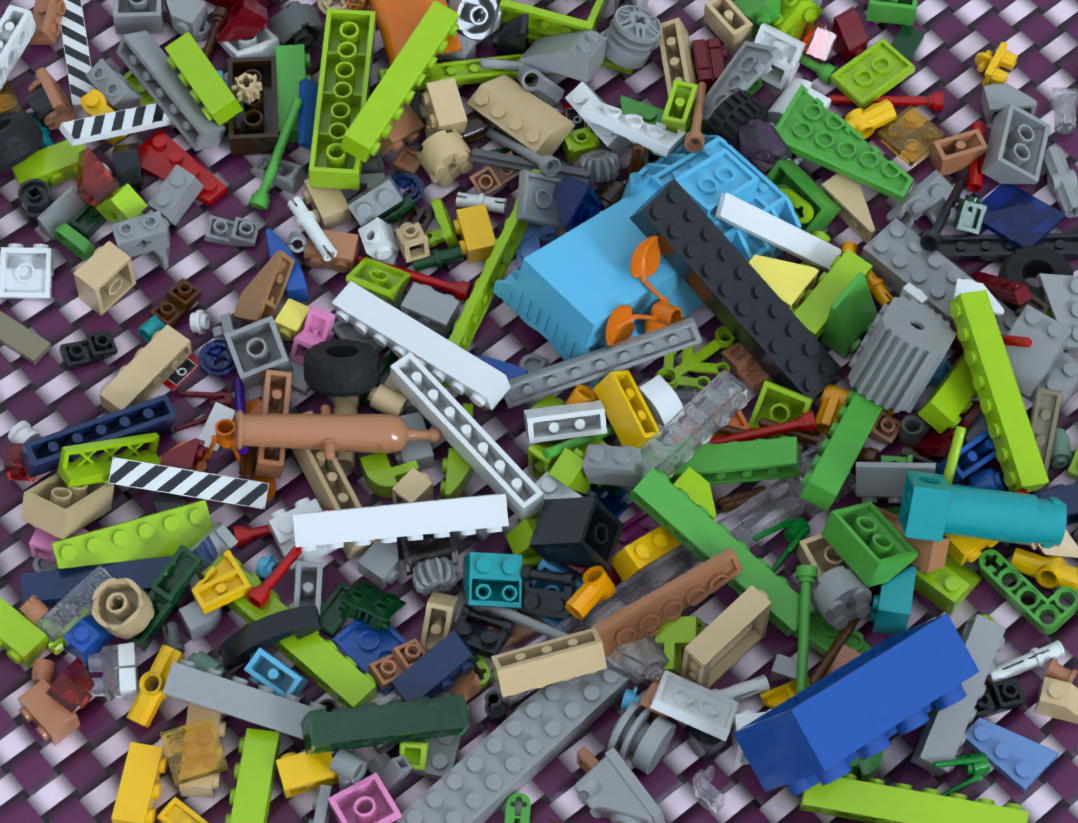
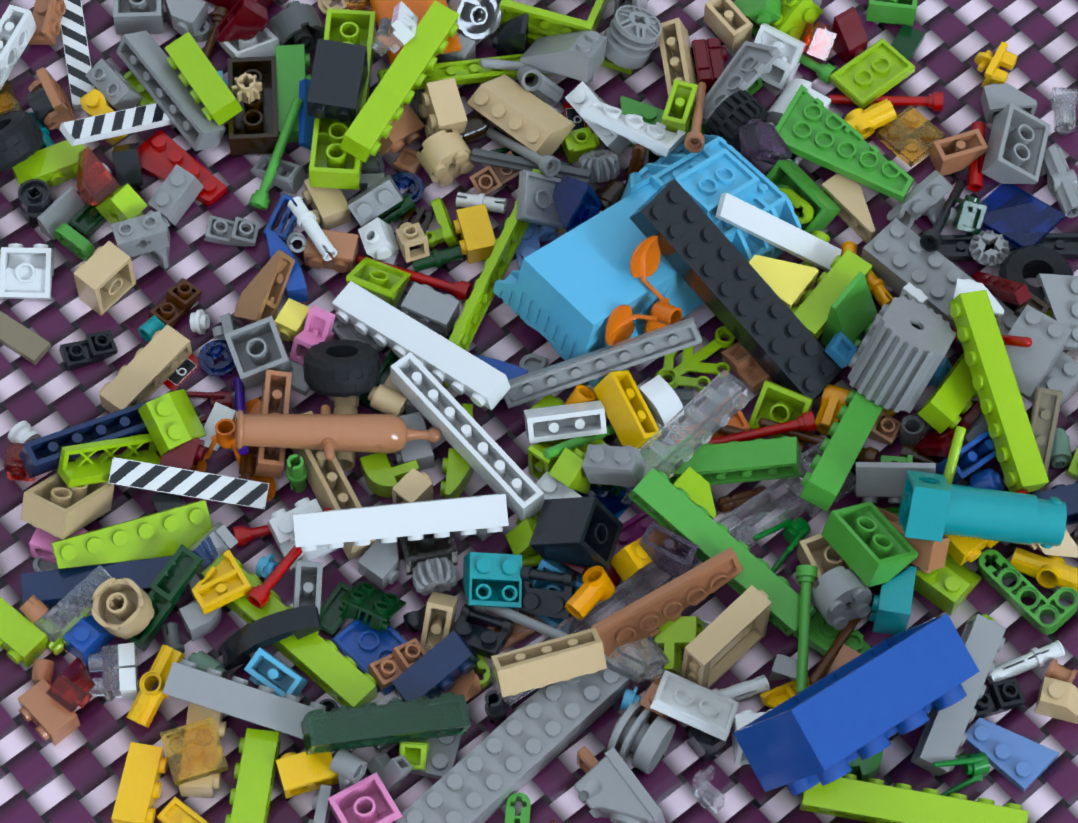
none -> lime slope [138,389,207,456]
none -> blue tile [263,193,306,244]
none -> bright green pin [286,454,307,493]
none -> black slope [307,39,368,123]
none -> hips [371,1,418,56]
none -> black hinge [403,611,425,633]
none -> slope [639,521,699,578]
none -> dark azure tile [825,331,858,369]
none -> light grey gear [969,229,1010,266]

